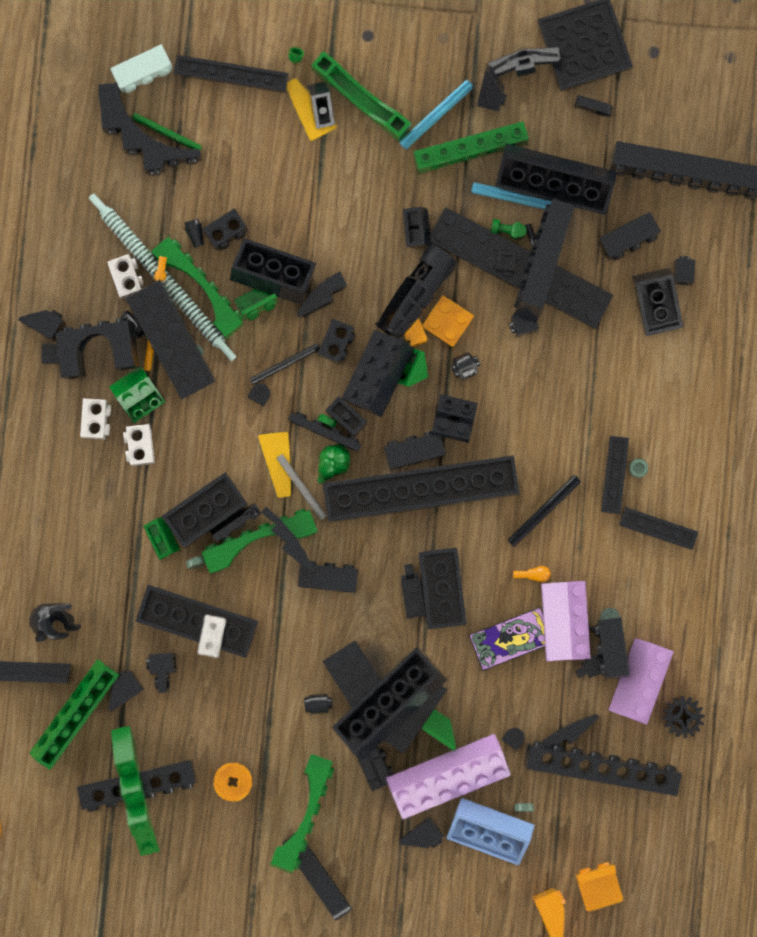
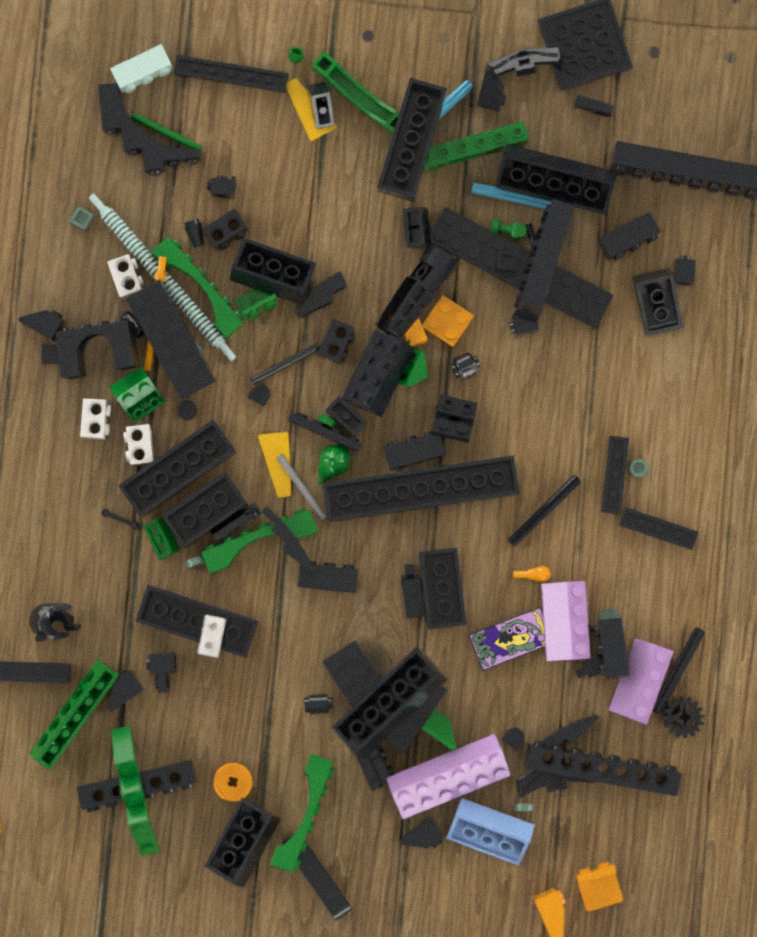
none -> sand green tile [69,205,95,232]
none -> black hinge [101,509,139,529]
none -> black brick [118,419,237,518]
none -> black tile [177,400,197,420]
none -> black slope [204,798,281,888]
none -> black brick [207,176,236,199]
none -> black brick [377,78,447,202]
none -> black plate [516,762,595,798]
none -> black axle [652,627,705,715]

